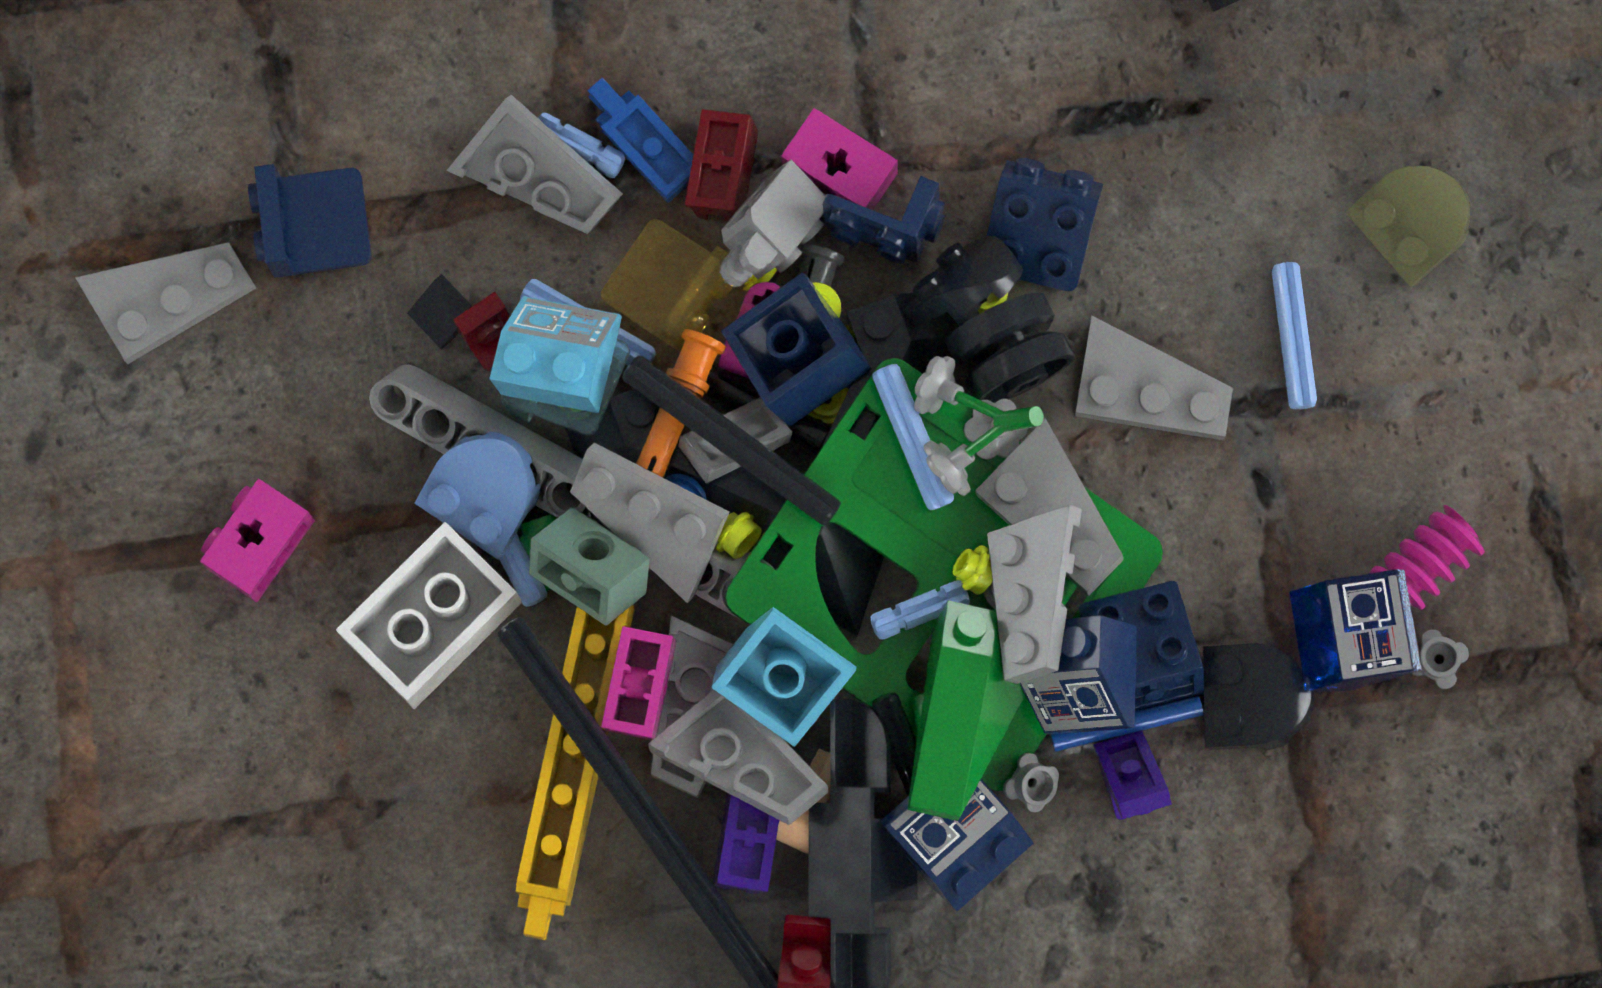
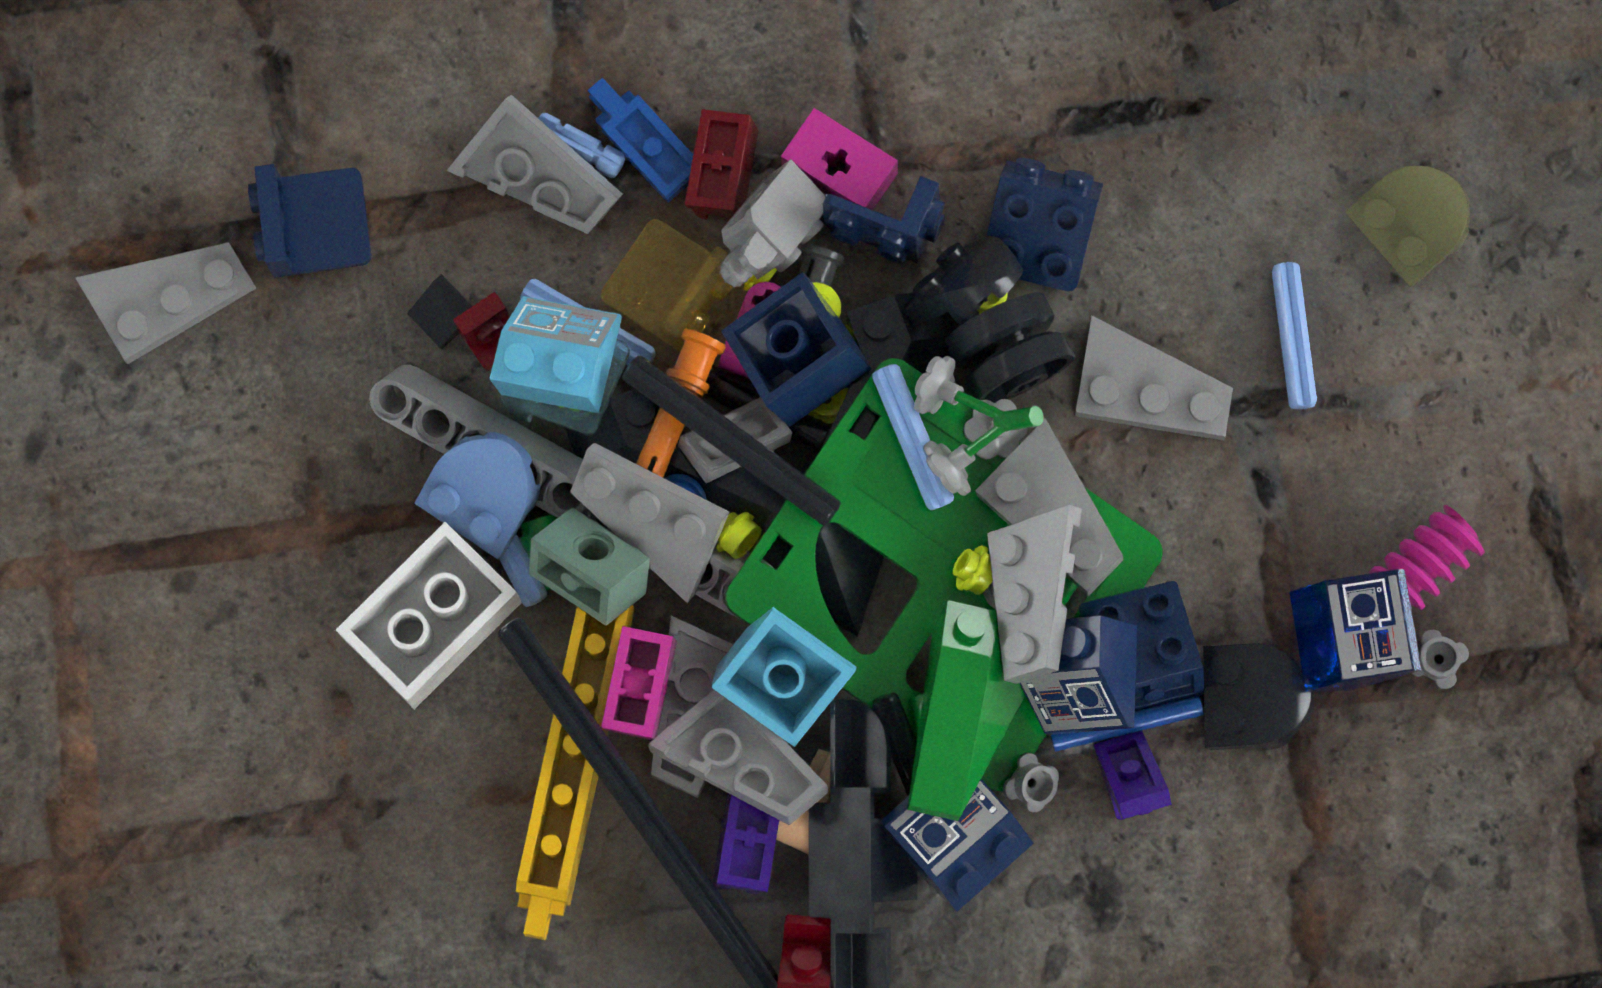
dark pink brick [200,478,315,603] -> none
light blue axle [870,580,970,639] -> none

